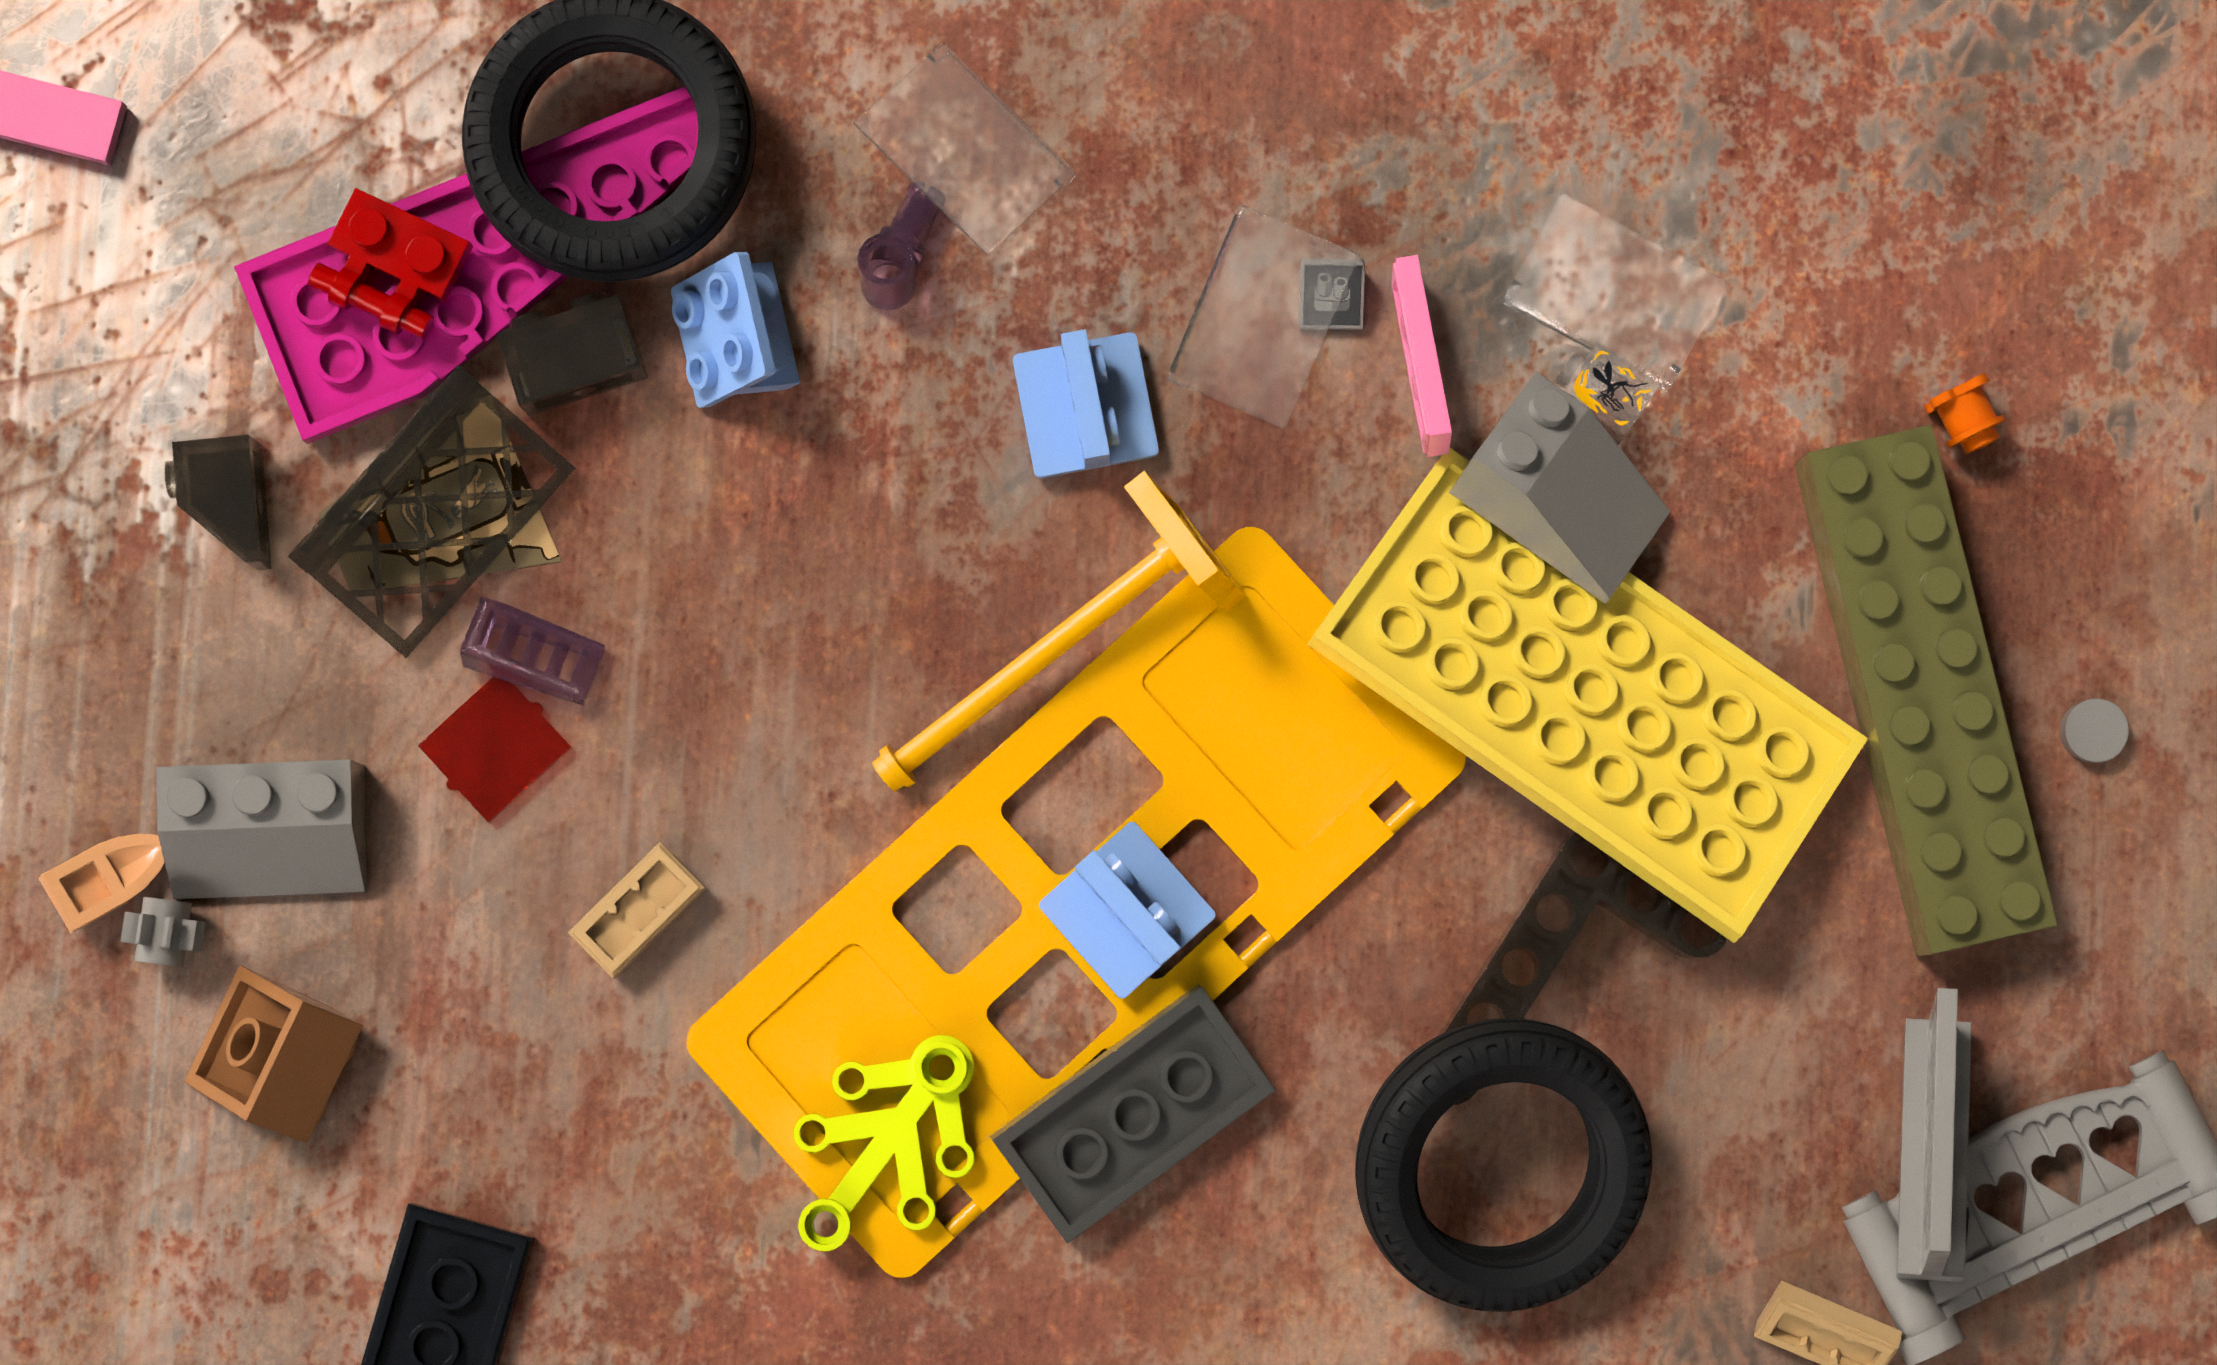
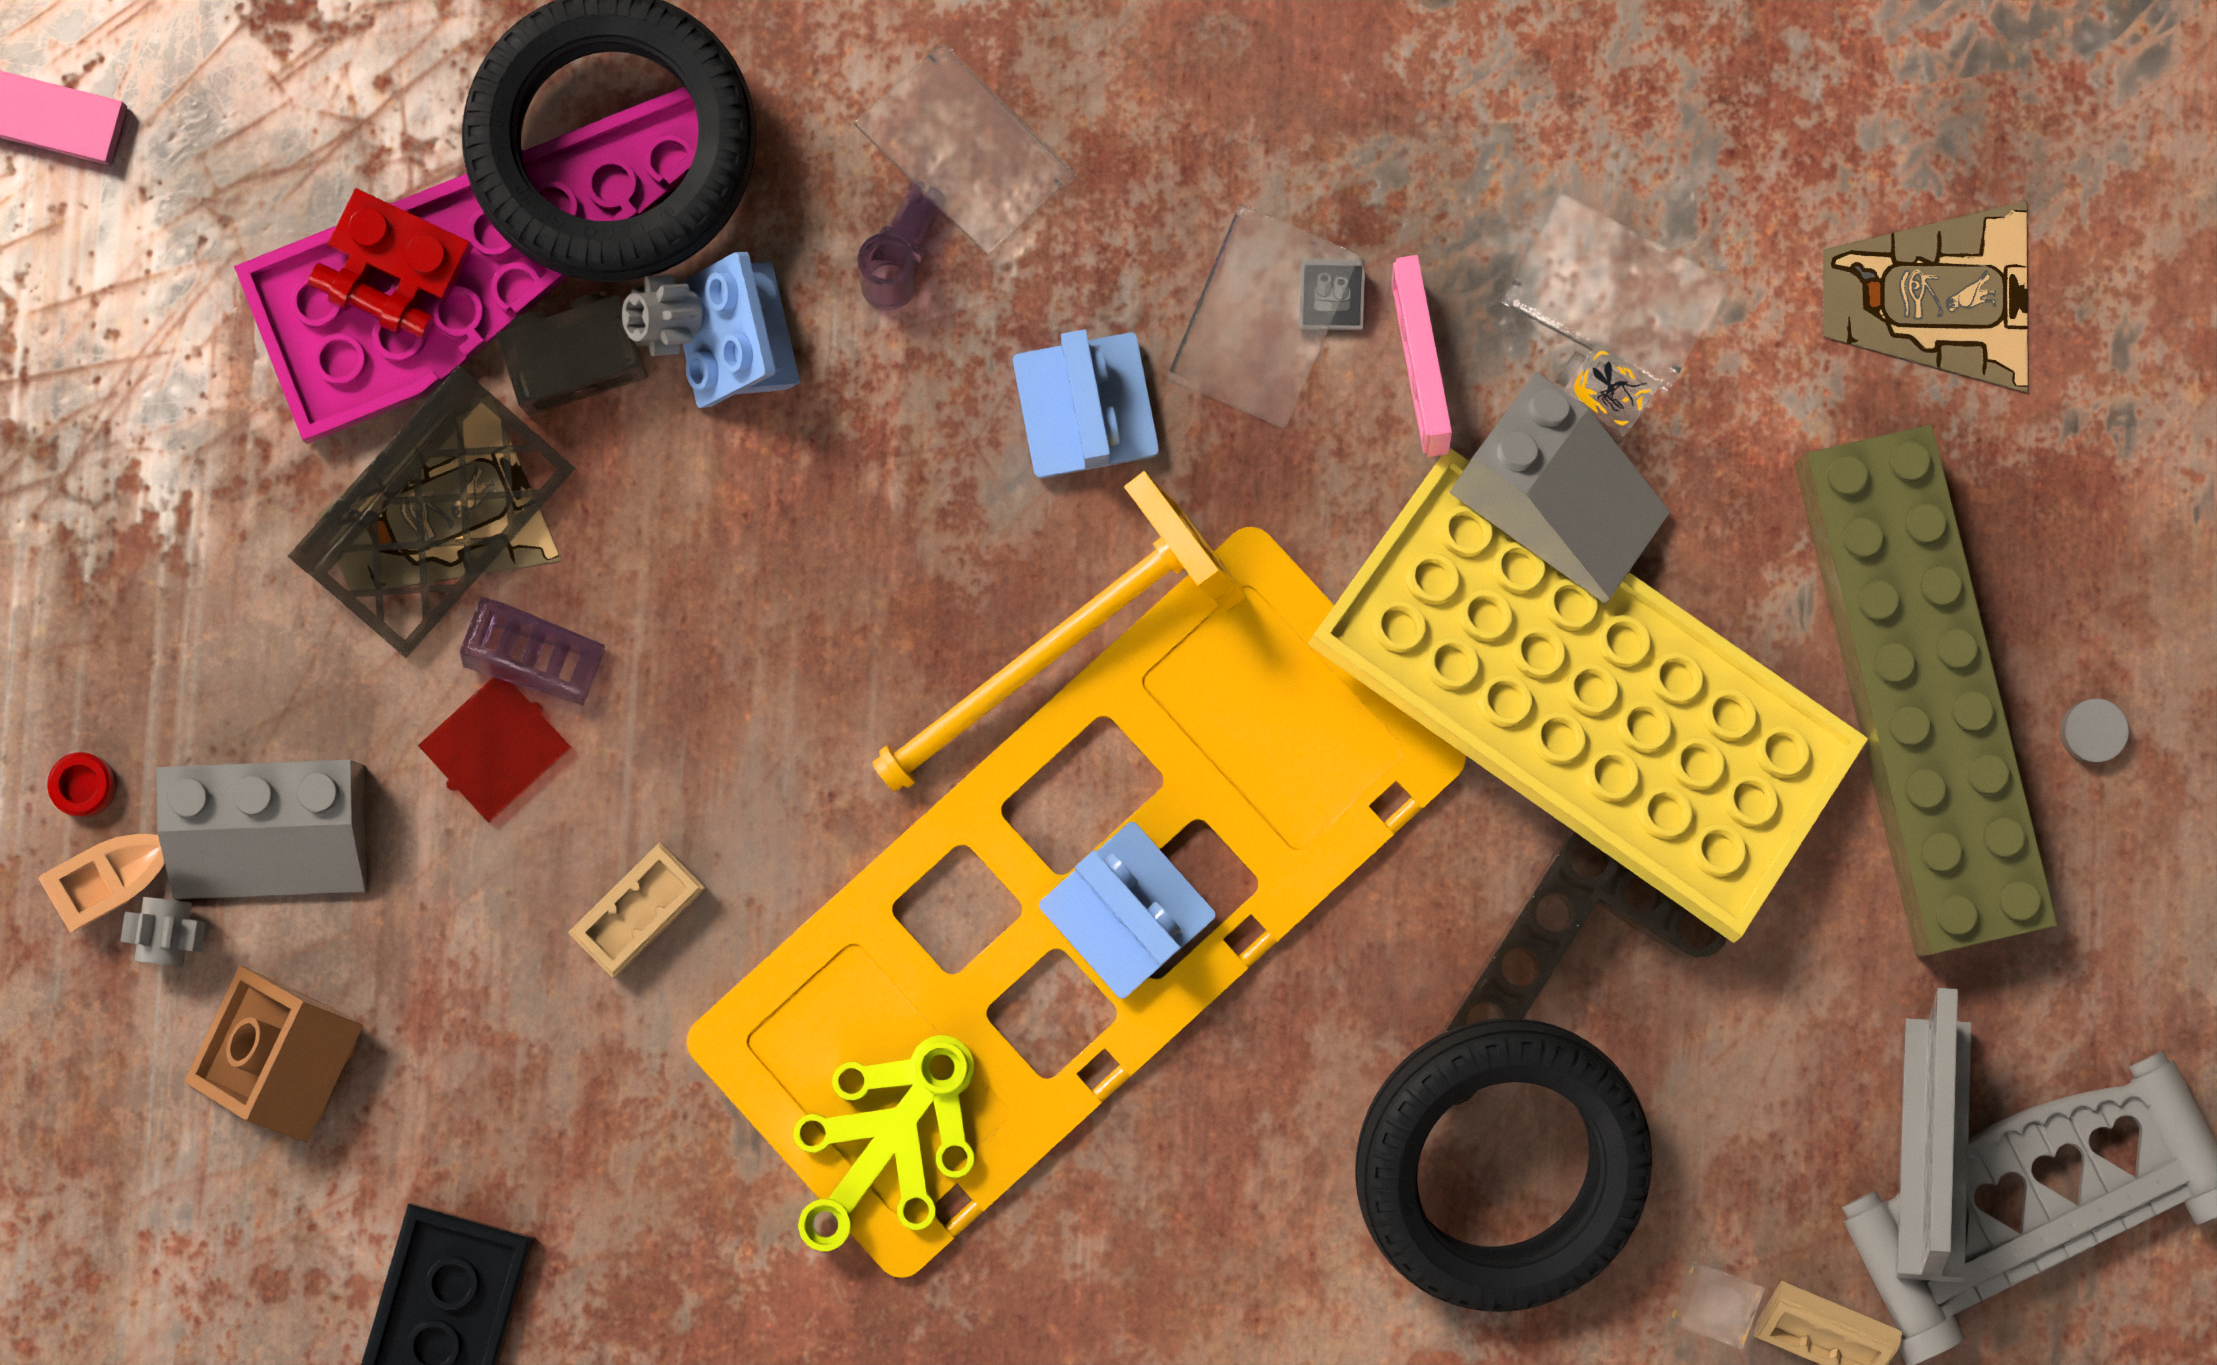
clear smoke slope [164,435,272,570] -> none
dark grey plate [990,984,1276,1244] -> none
orange brick [1924,373,2006,455] -> none
none -> red tile [47,752,117,817]
none -> light grey gear [622,275,702,356]
none -> clear brick [1670,1261,1765,1350]
none -> sticker [1823,201,2028,393]

